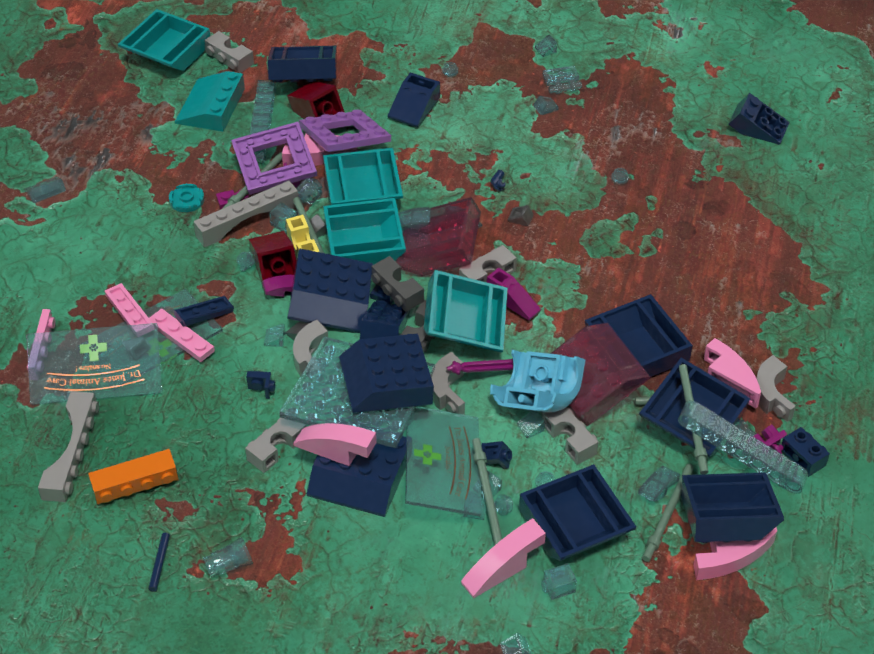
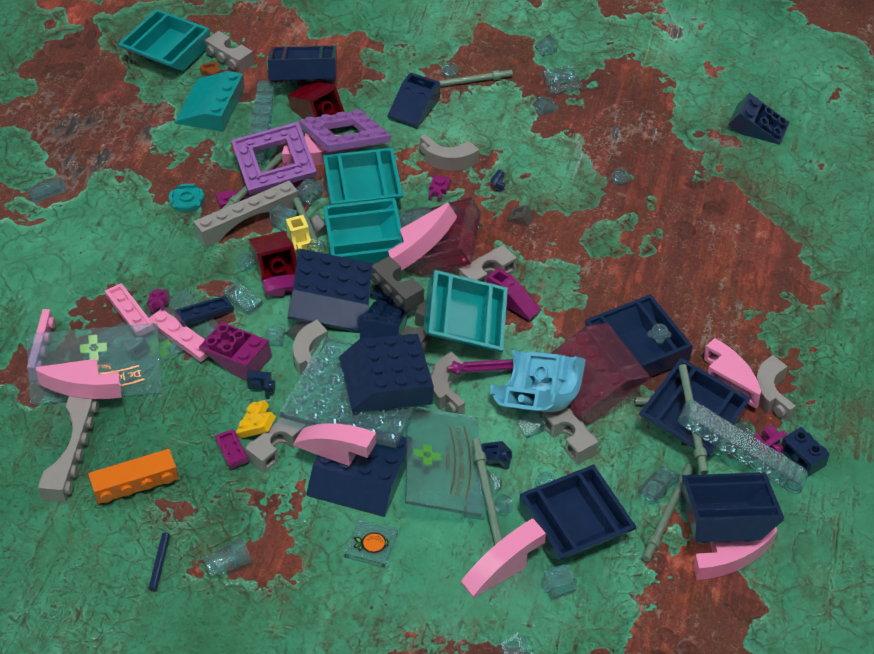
none -> bright pink slope [36,359,122,399]
none -> magenta plate [148,289,170,312]
none -> magenta slope [199,322,272,380]
none -> dark orange tile [200,61,220,76]
none -> magenta plate [215,429,249,469]
none -> clear light blue plate [223,281,263,315]
none -> yellow plate [236,400,276,439]
none -> clear light blue plate [307,239,326,253]
none -> clear light blue tile [344,519,398,568]
none -> bright pink slope [388,203,457,271]
none -> light grey arch [419,134,479,171]
none -> magenta plate [429,175,451,202]
none -> sand green bar [439,70,513,87]
none -> clear light blue plate [647,324,671,344]

